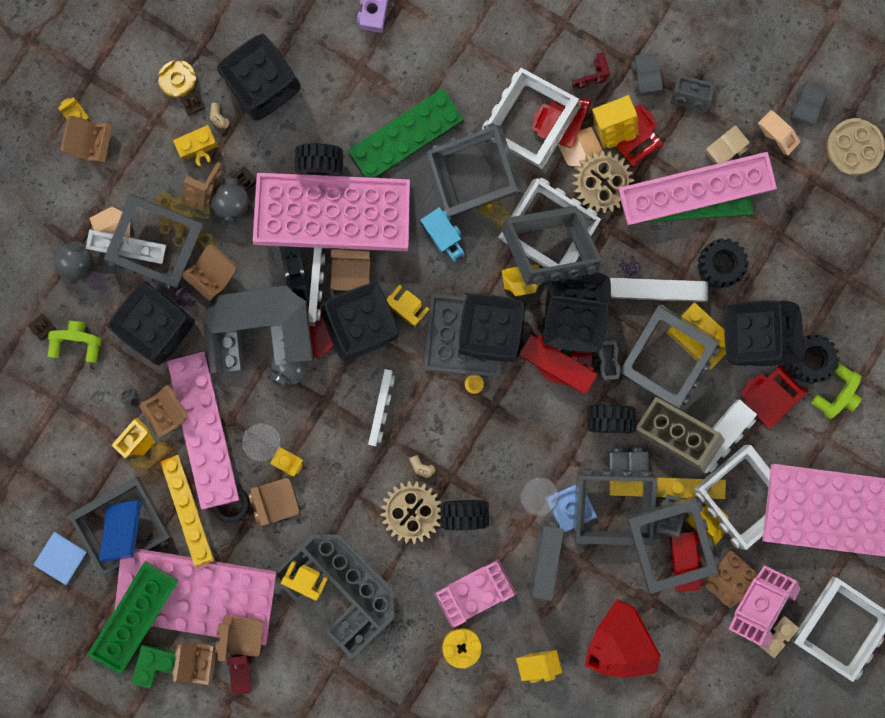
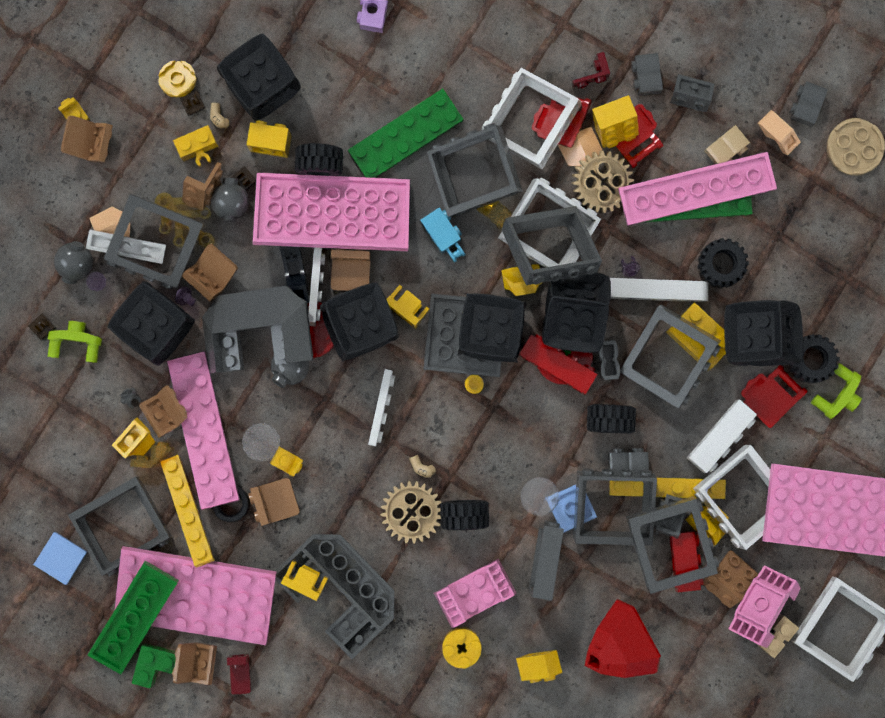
blue tile [99,500,142,562] -> none
medium nougat bracket [215,615,263,661] -> none
dark tan brick [635,397,725,472] -> none
none -> yellow brick [247,121,292,158]

